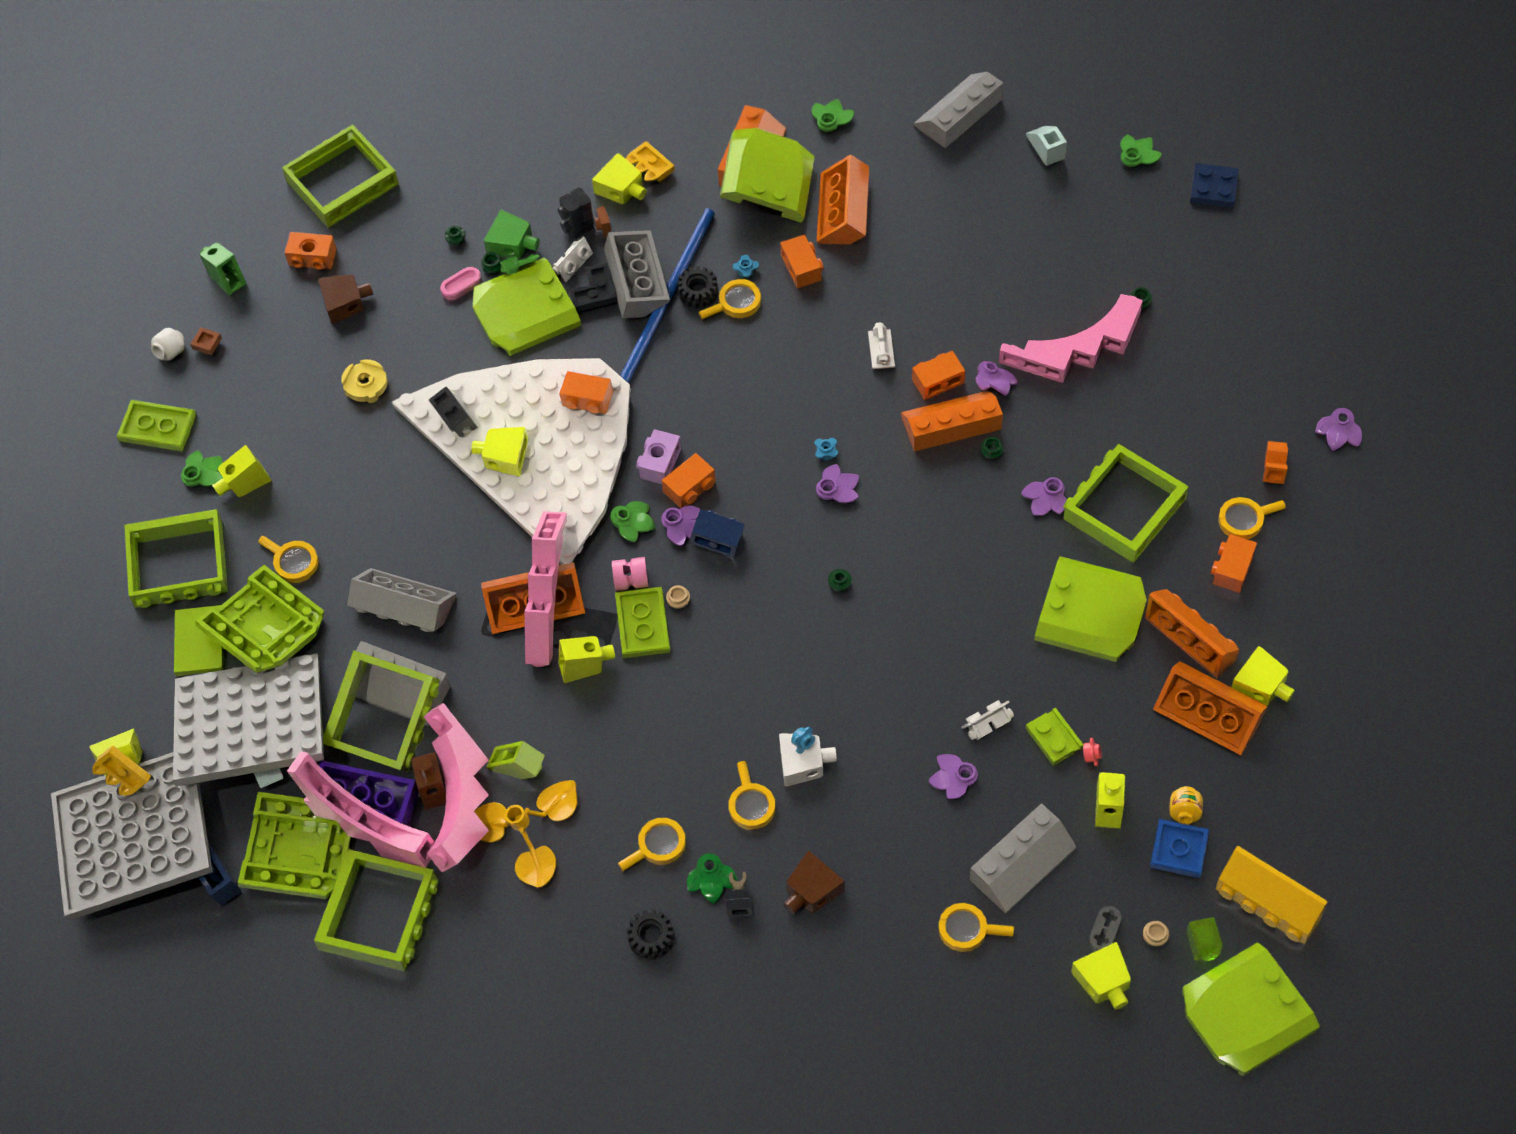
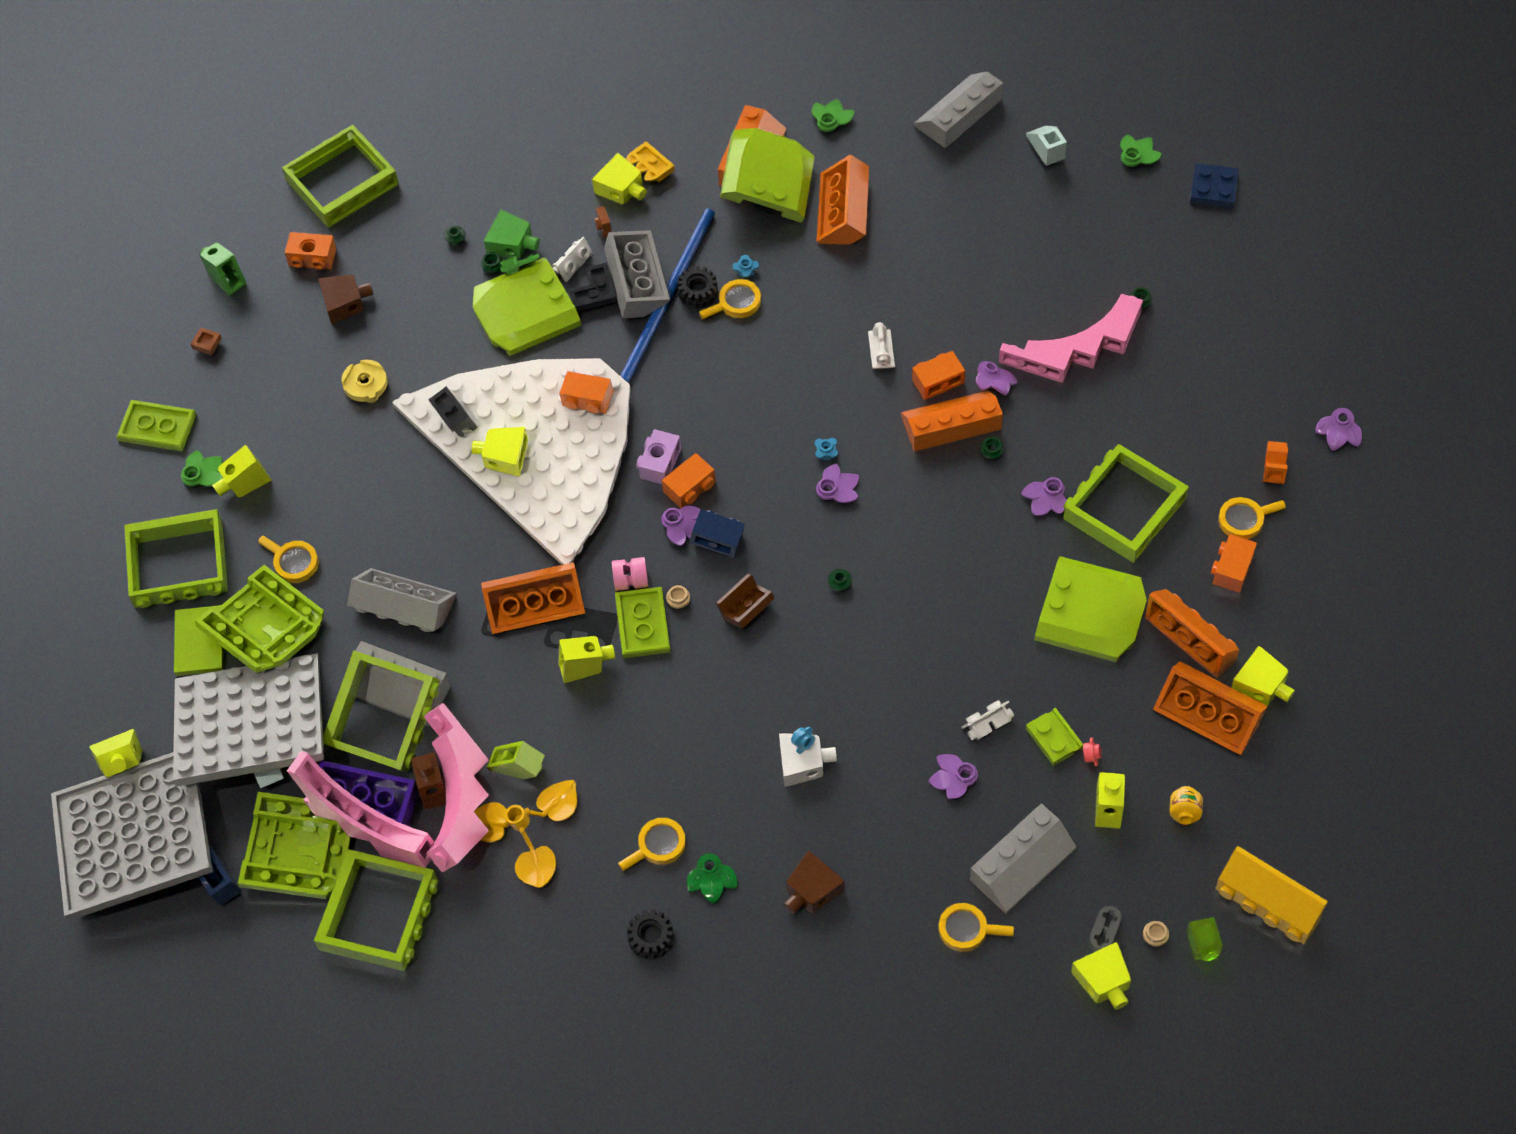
yellow plate [92,745,151,796] -> none
white head [151,328,185,361] -> none
bright pink tile [440,267,482,300] -> none
bright pink arch [525,511,567,667] -> none
black brick [557,187,595,239] -> none
bright green plate [610,501,655,542] -> none
black piece [726,872,753,917] -> none
yellow piece [729,761,775,830] -> none
orange brick [780,234,824,288] -> none
blue plate [1150,819,1209,878] -> none
lime wedge [1182,942,1320,1076] -> none
none -> reddish brown bracket [716,574,775,629]

